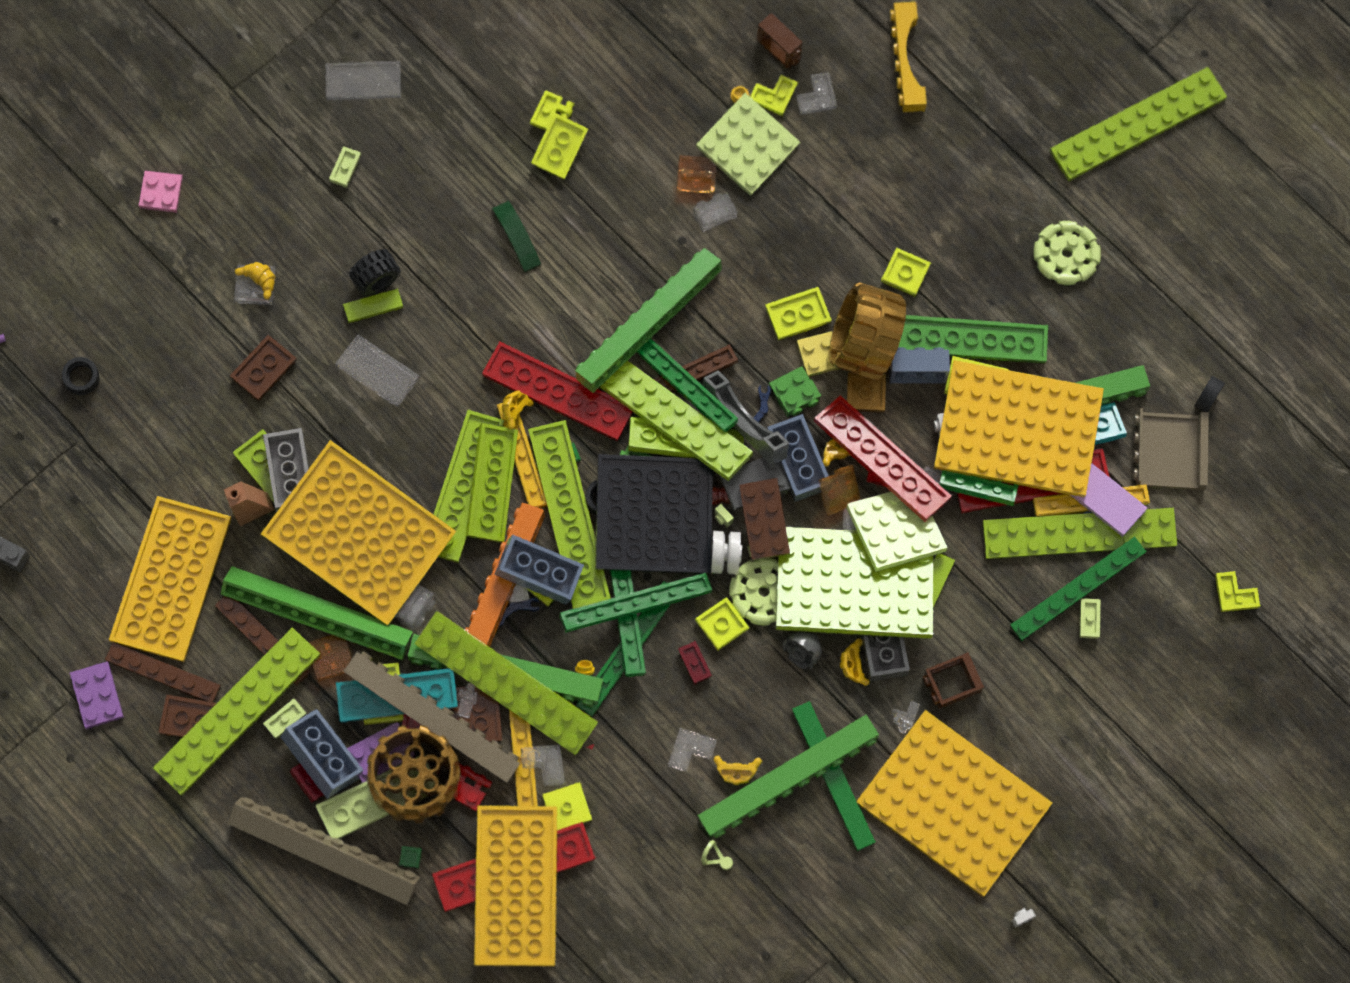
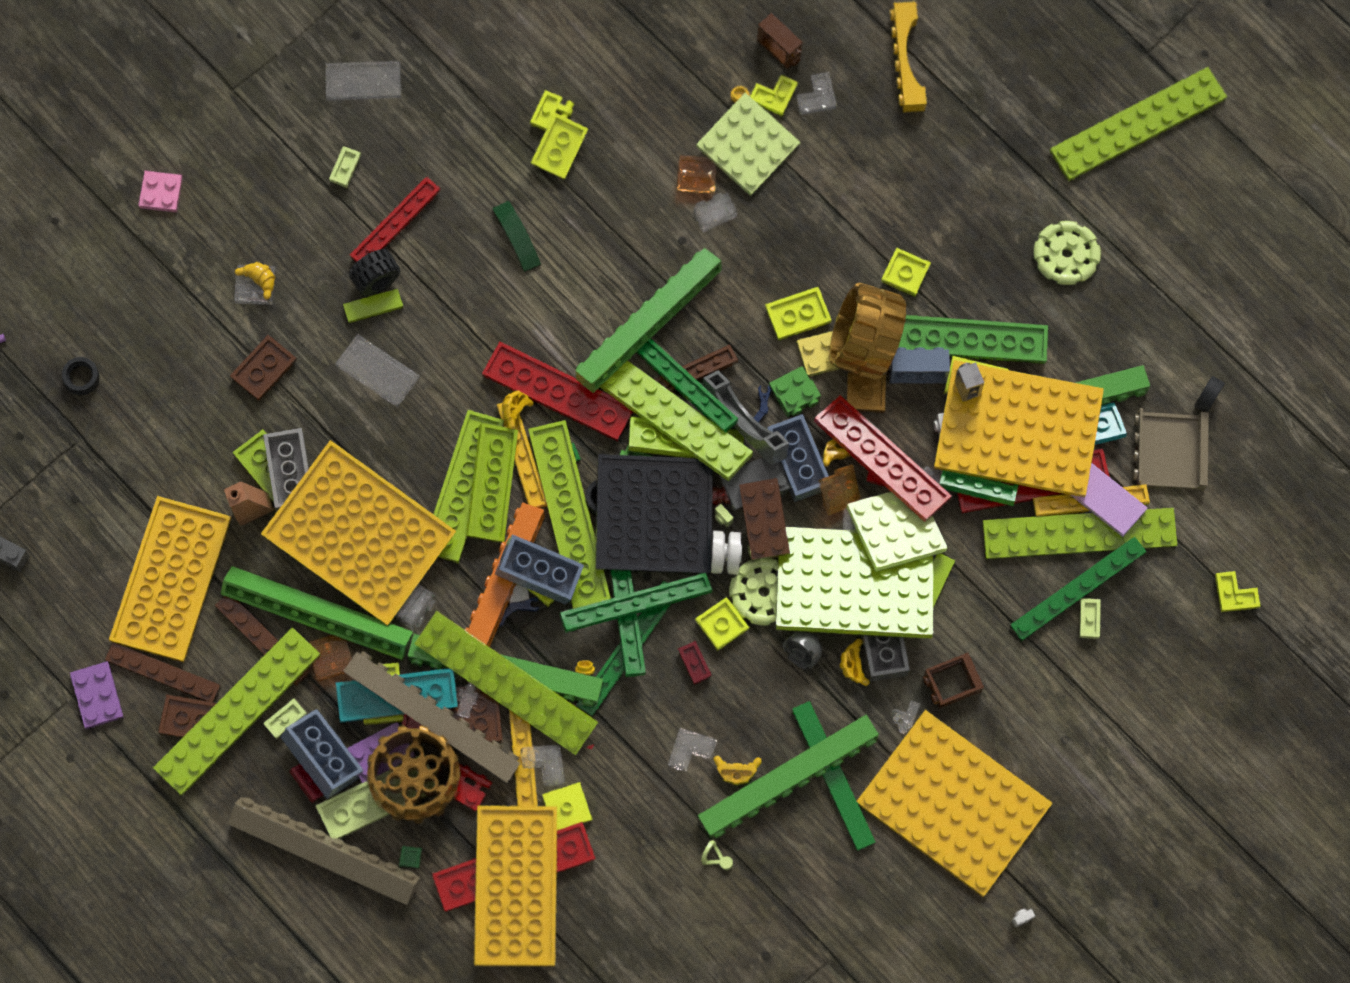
none -> red plate [350,177,441,262]
none -> flat silver brick [954,362,984,402]

